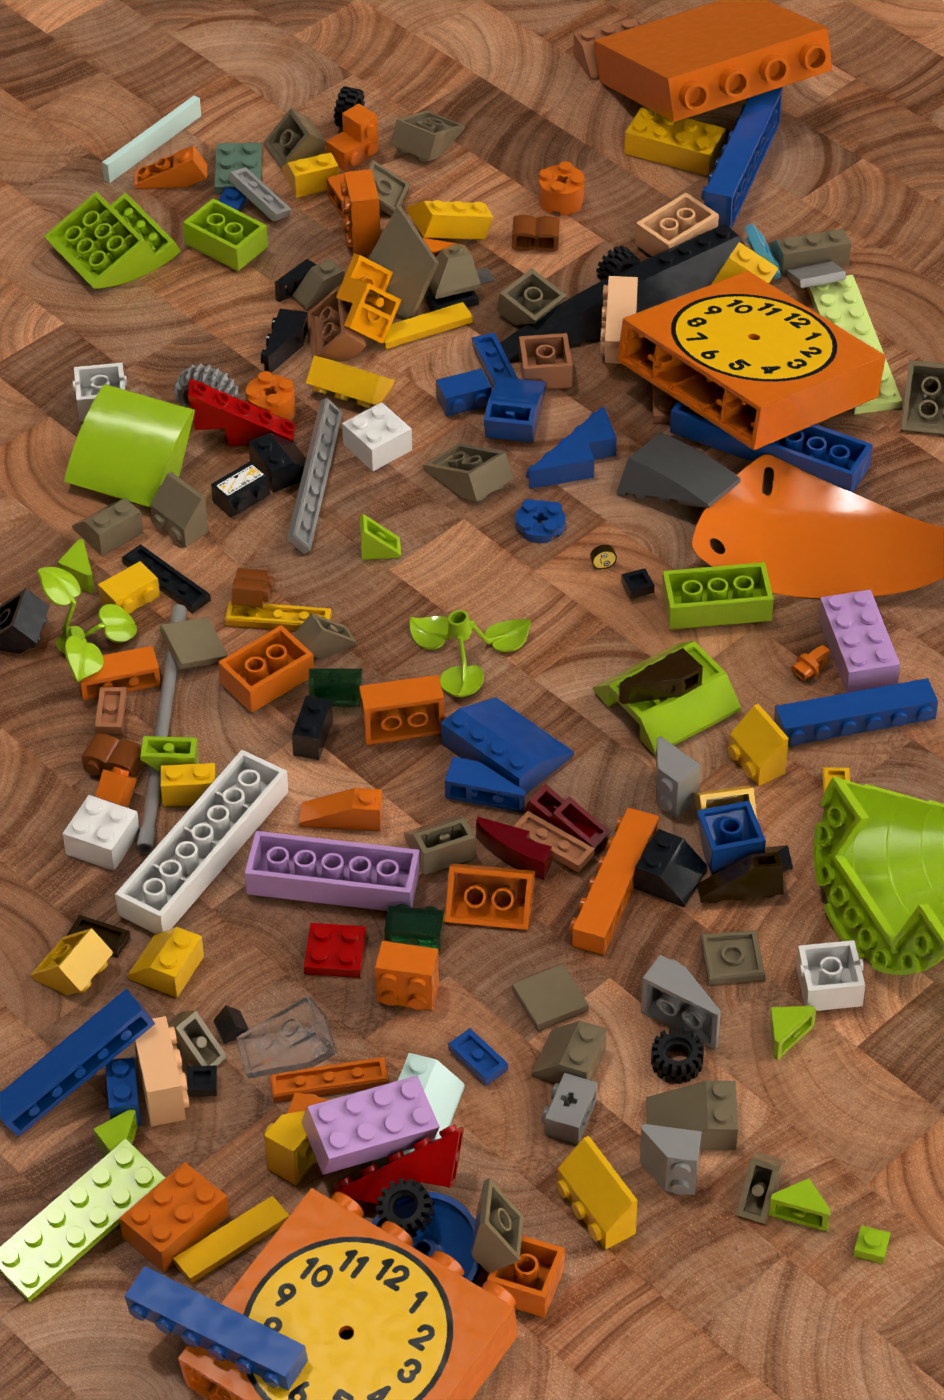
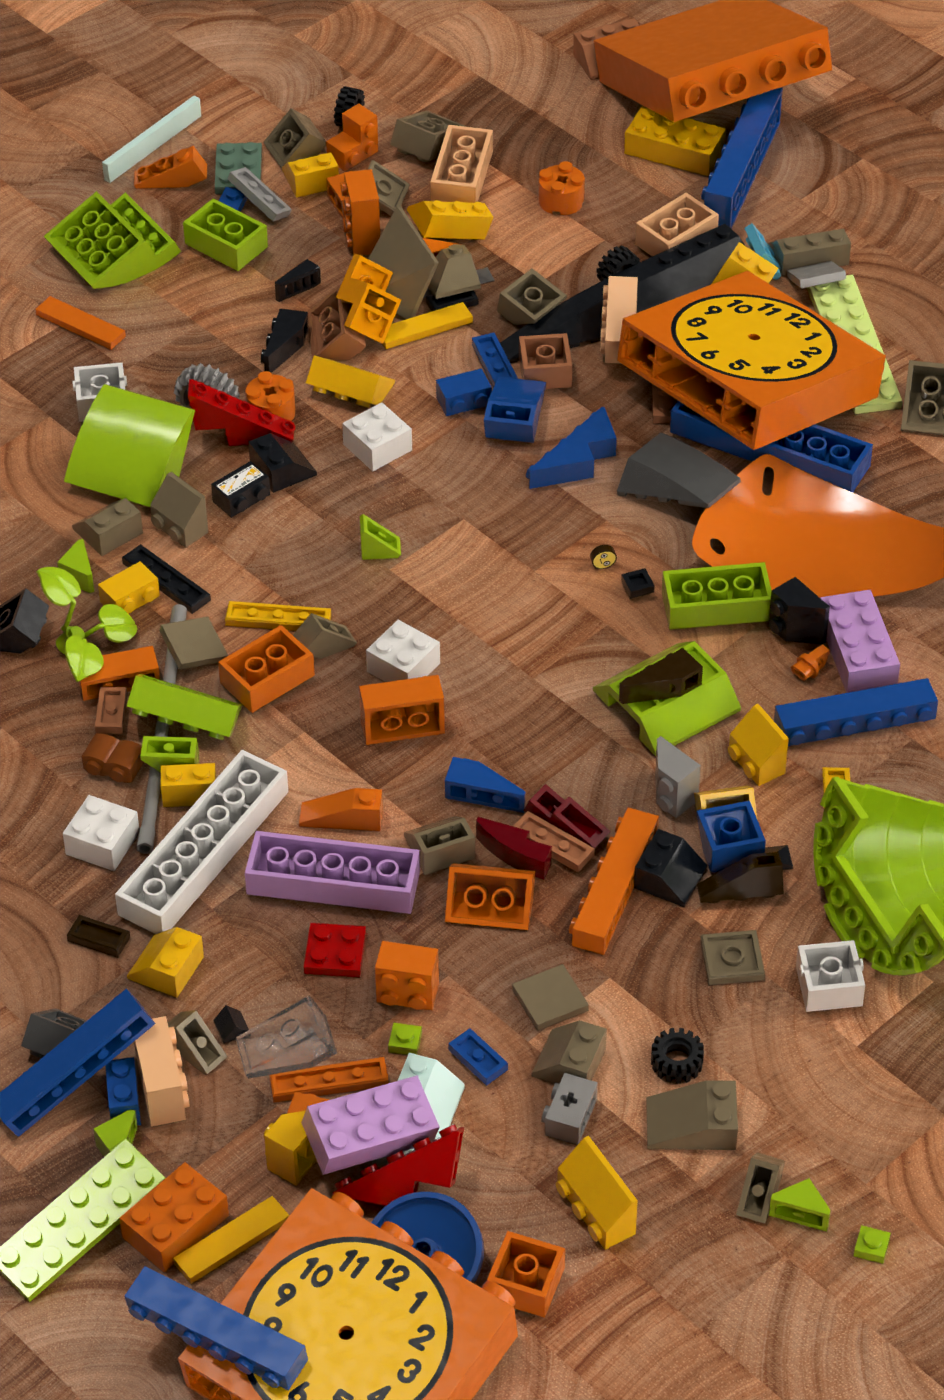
yellow slope [30,928,113,996] -> none
orange brick [95,766,137,808] -> none
black plate [187,1065,217,1097] -> none
dark orange brick [231,568,274,608] -> none
light grey tile [287,398,343,554] -> none
dark tan slope [292,259,344,311] -> none
black brick [292,695,333,760] -> none
clear green brick [308,668,363,708] -> none
black tyre [376,1178,435,1237] -> none
clear green brick [384,904,445,952] -> none
lime plant [410,610,531,698] -> none
dark tan slope [423,443,514,502] -> none
blue slope [441,697,574,795] -> none
dark tan slope [471,1178,524,1273] -> none
dark orange brick [512,215,560,252] -> none
blue plate [515,499,566,543] -> none
light grey slope [640,1124,702,1195] -> none
light grey slope [641,955,721,1050] -> none
lime slope [769,1006,816,1060] -> none
none -> dark grey slope [21,1008,86,1058]
none -> orange tile [35,296,126,350]
none -> lime slope [127,674,242,740]
none -> white brick [366,620,440,682]
none -> lime plate [388,1023,422,1055]
none -> light nougat brick [430,125,493,203]
none -> black slope [768,577,830,645]

